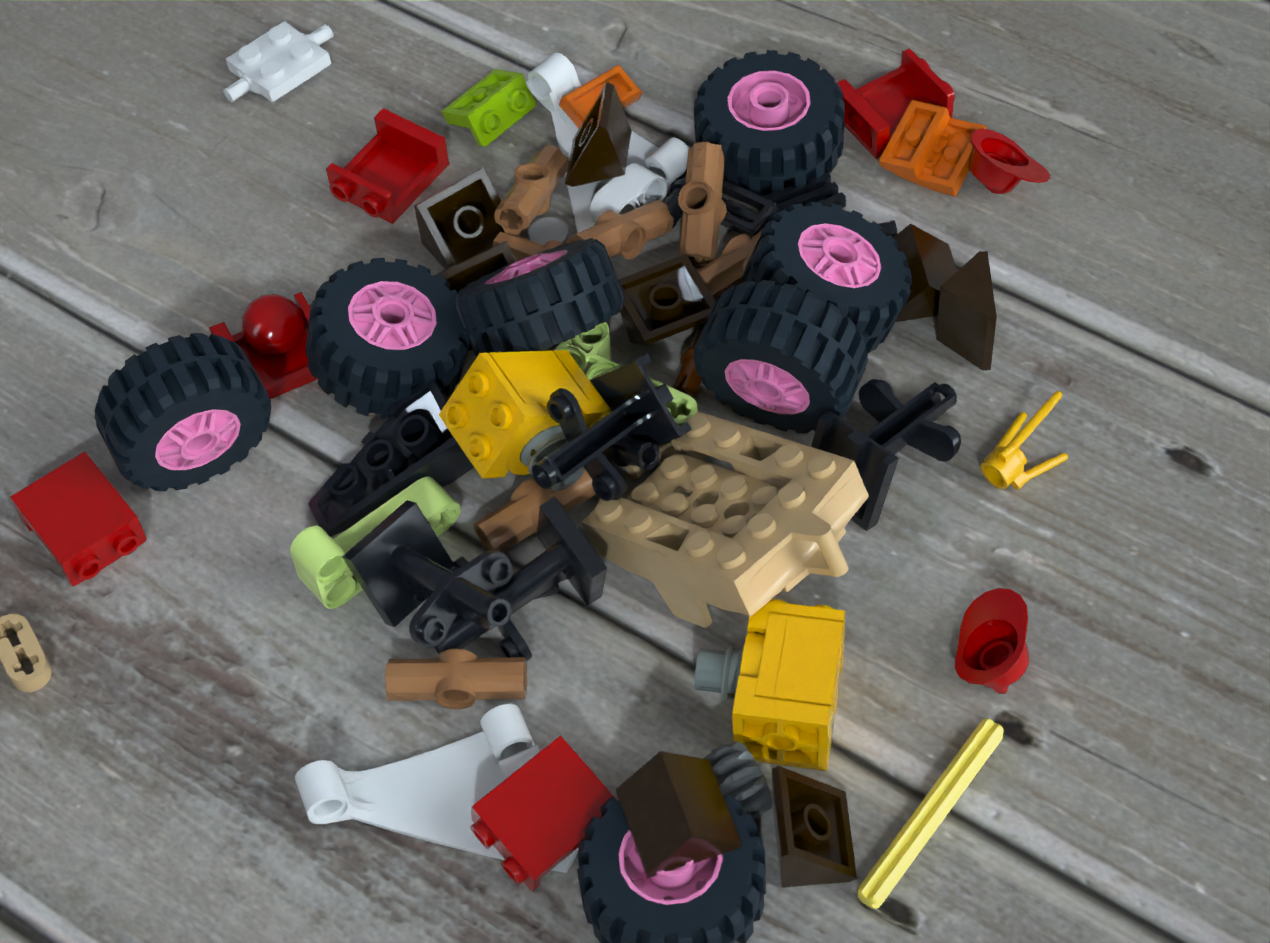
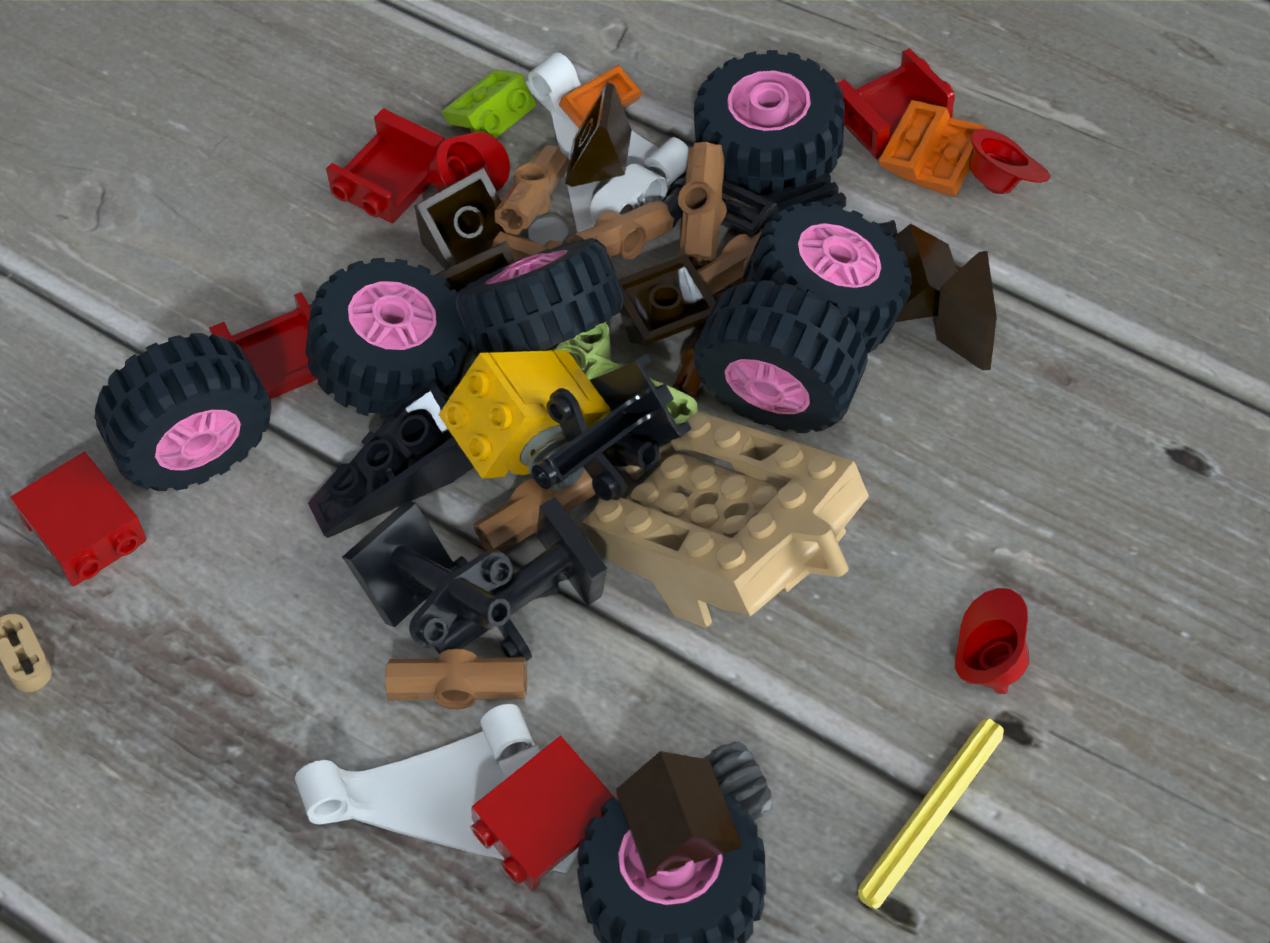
white plate [223,21,334,103] -> none
red hair [242,294,305,355] -> none
yellowish green beam [290,476,461,609] -> none
yellow piece [694,599,846,771] -> none
dark brown slope [772,765,857,888] -> none
black piece [811,379,961,531] -> none
yellow plant [980,391,1068,490] -> none
none -> red piece [425,132,510,191]

